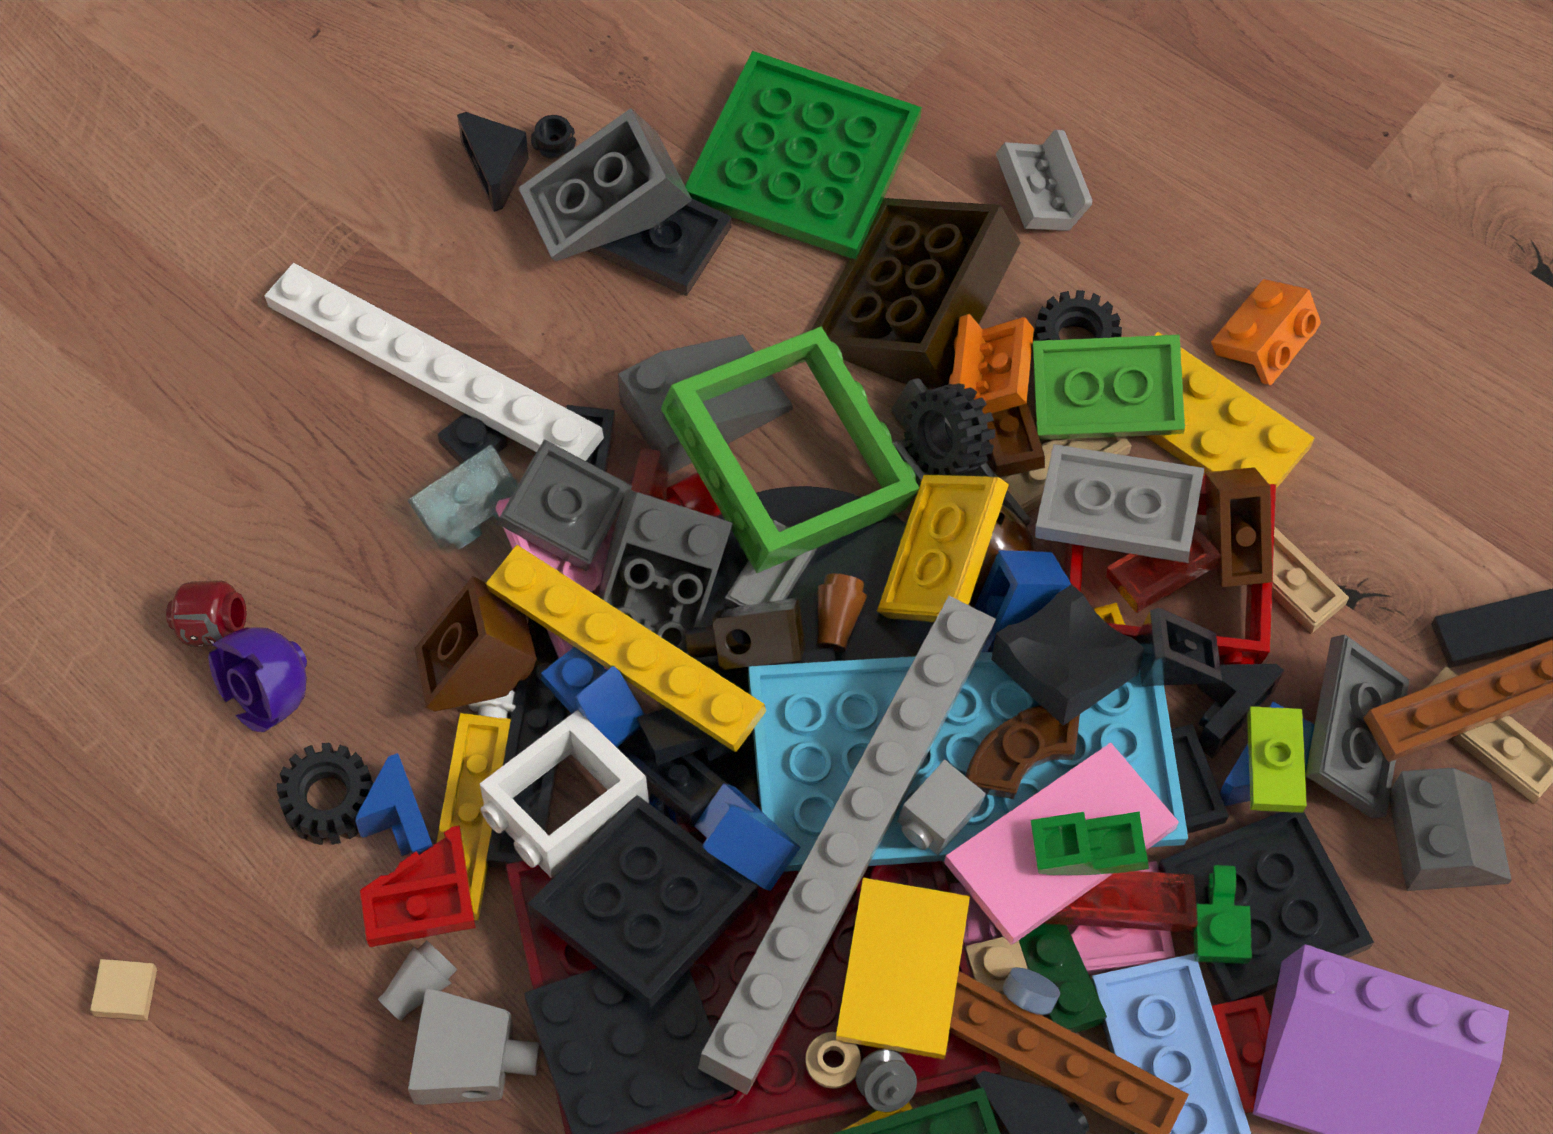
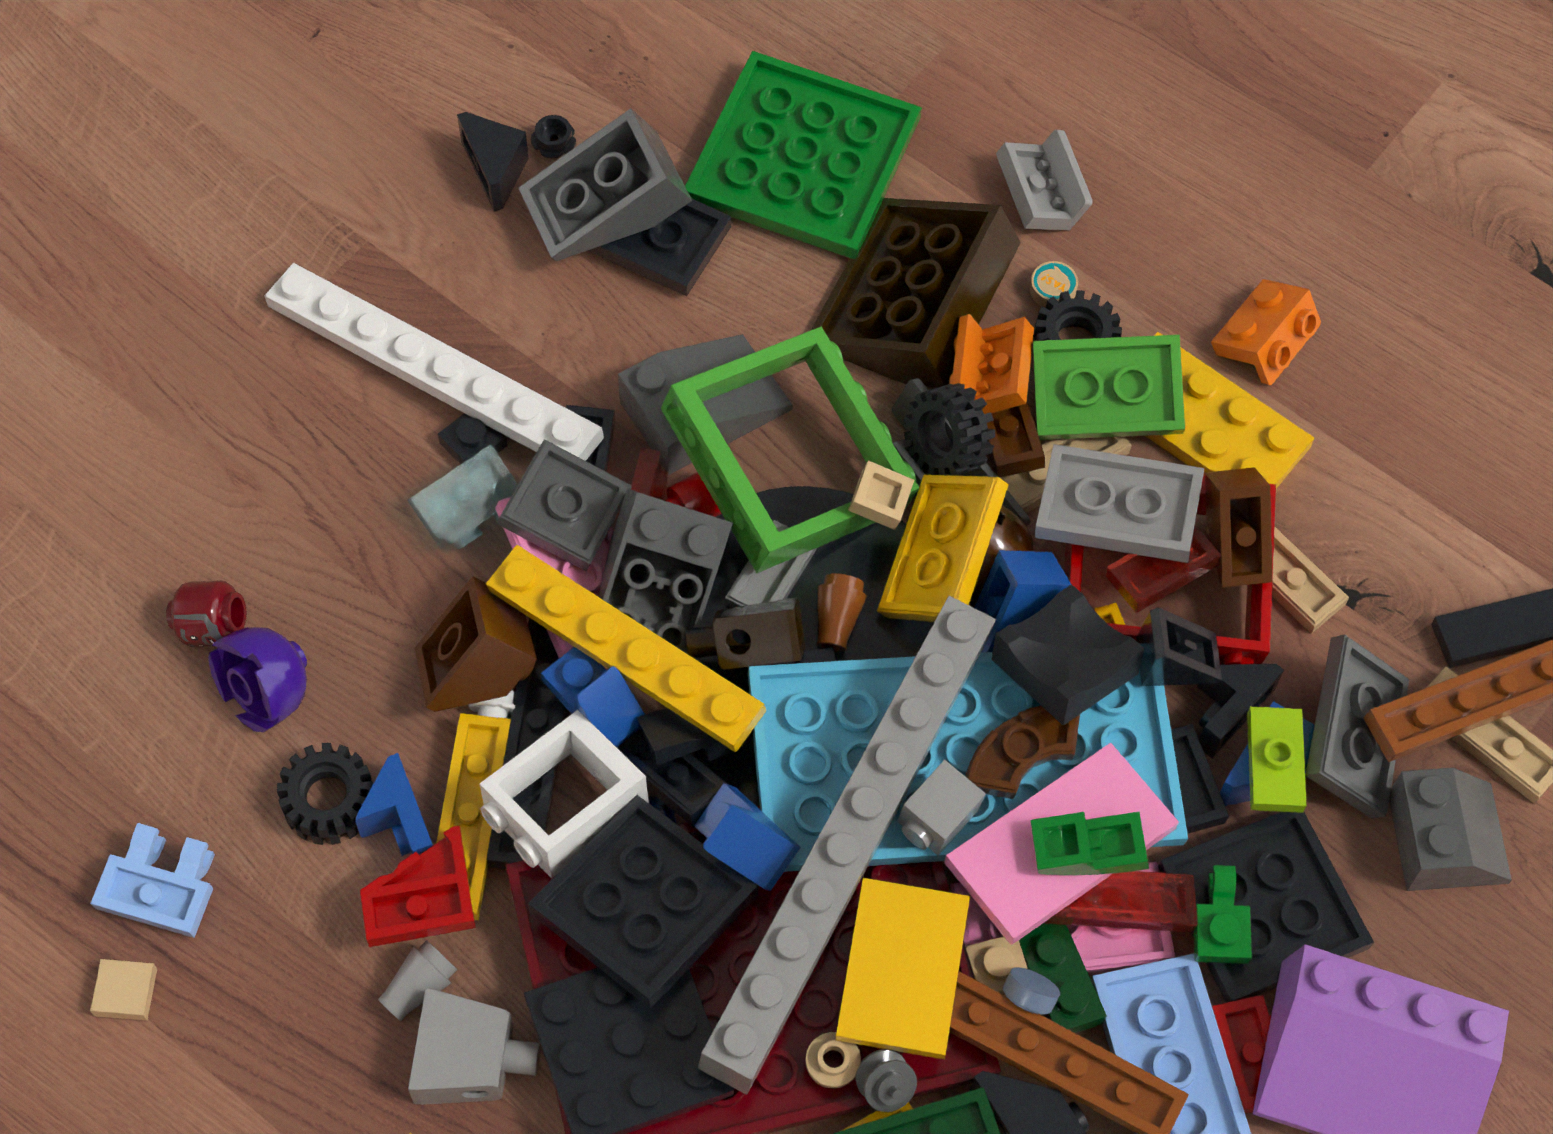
none -> light blue plate [90,823,215,938]
none -> tan plate [848,460,914,530]
none -> tan tile [1030,261,1078,308]

